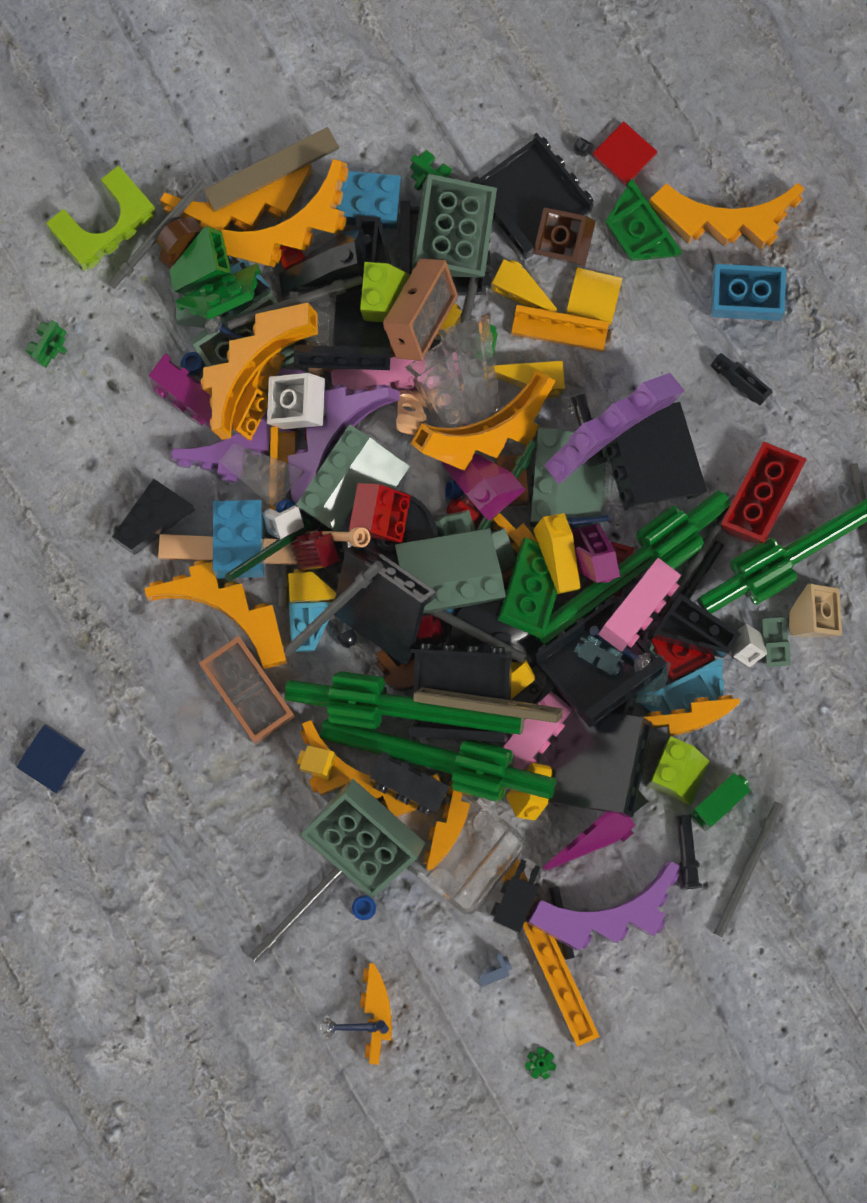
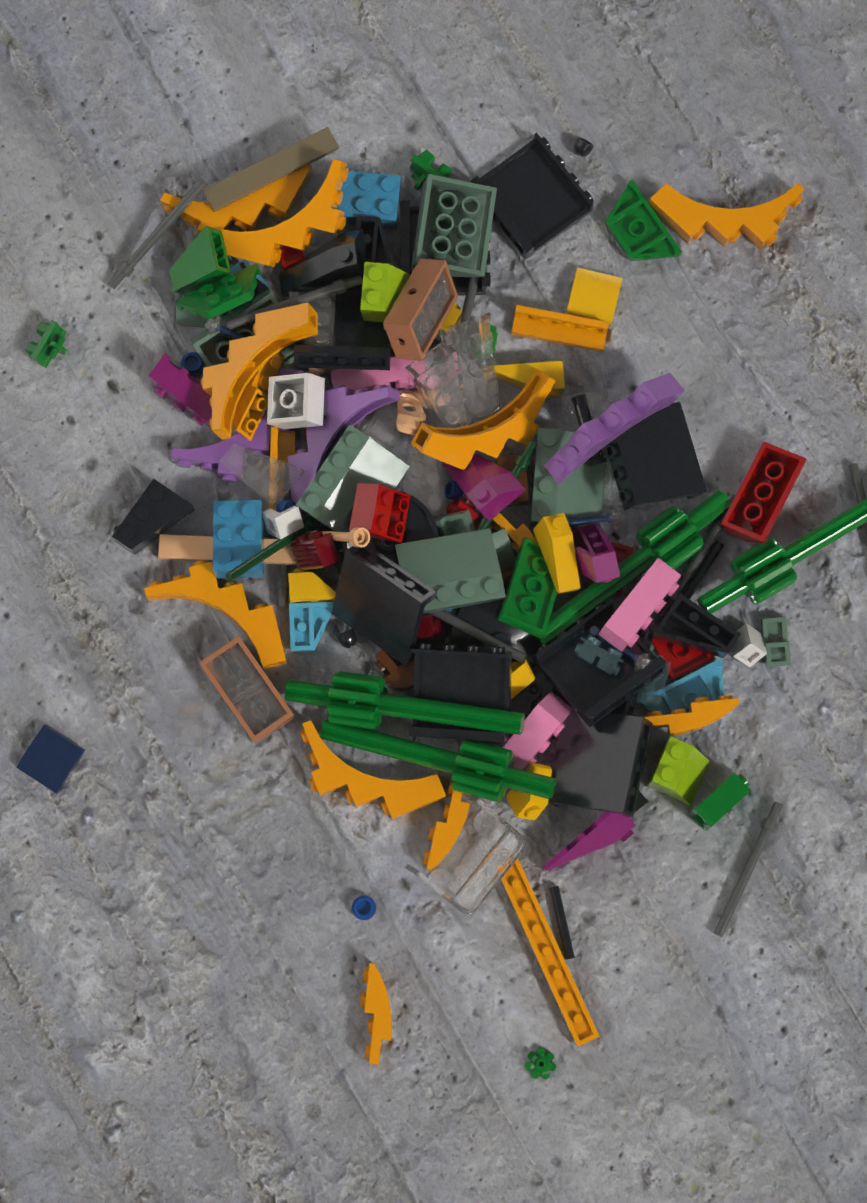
lime arch [46,165,156,271] -> none
reddish brown brick [156,217,203,270] -> none
dark grey bar [249,867,343,962] -> none
dark grey bar [284,561,383,656] -> none
yellow slope [297,745,336,780] -> none
sand green slope [300,779,425,899] -> none
dark blue piece [319,1015,389,1040] -> none
black wedge [370,751,449,816] -> none
dark tan tile [413,687,563,723] -> none
sand blue bracket [478,952,512,987] -> none
black hinge [490,859,541,934] -> none
yellow slope [491,259,557,312] -> none
medium lavender arch [525,861,680,951] -> none
reddish brown slope [533,208,596,266] -> none
red tile [592,121,658,186] -> none
black pin [676,815,702,890] -> none
black hinge [710,353,773,406] -> none
dark azure brick [711,264,786,321] -> none
tan slope [789,584,842,637] -> none

